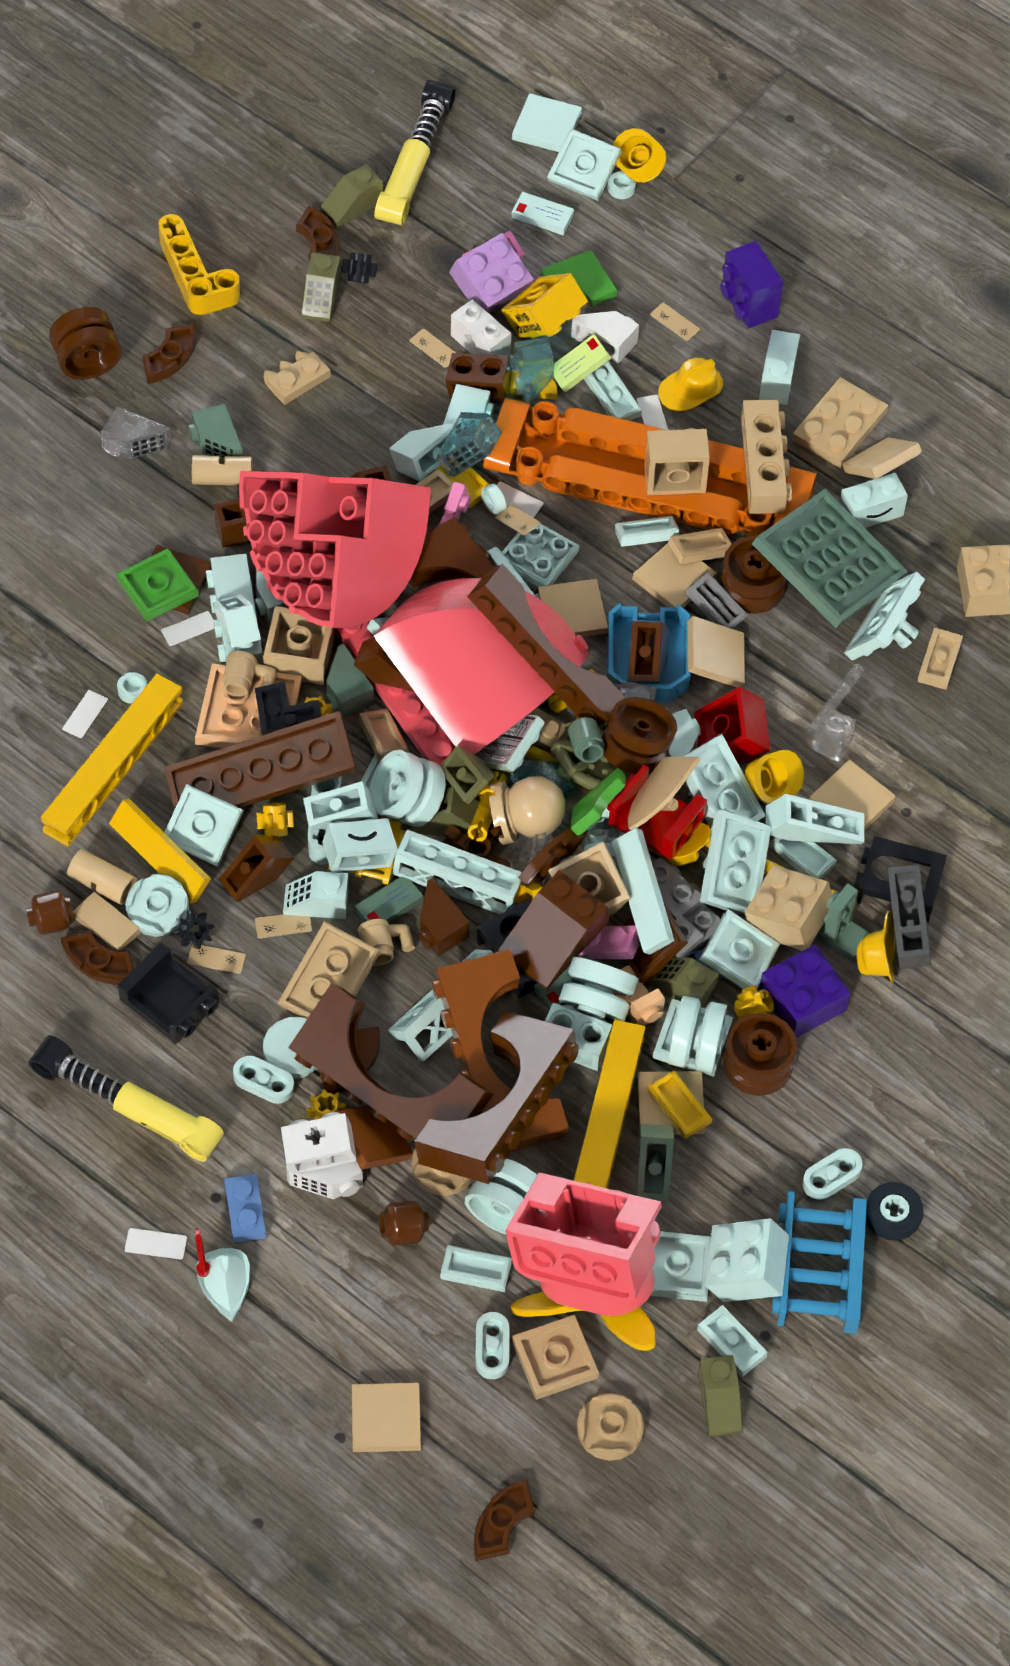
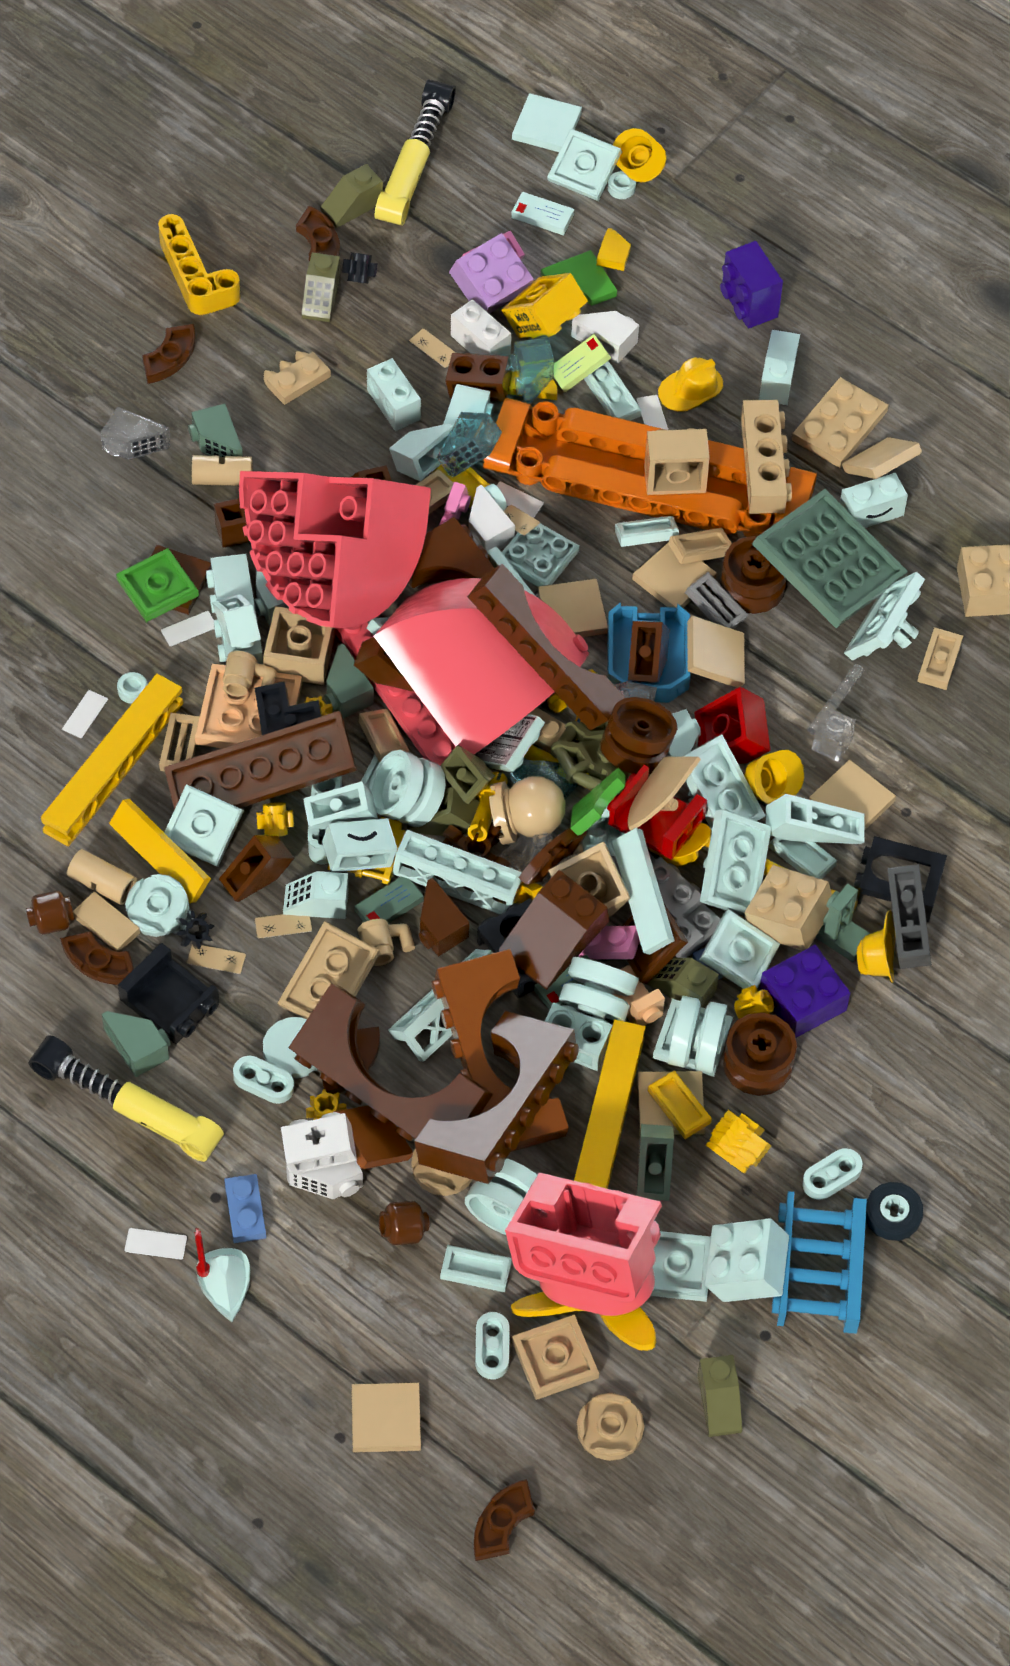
reddish brown wheel [49,307,122,380] -> none
sand green brick [568,717,605,763] -> none
tan sticker [650,302,700,341] -> none
light aqua plate [697,1305,768,1377] -> none
none -> sand green slope [101,1011,171,1077]
none -> tan tile [159,713,200,771]
none -> light aqua brick [367,358,421,431]
none -> white slope [469,485,515,551]
none -> yellow slope [596,228,631,271]
none -> yellow hair [706,1110,772,1174]

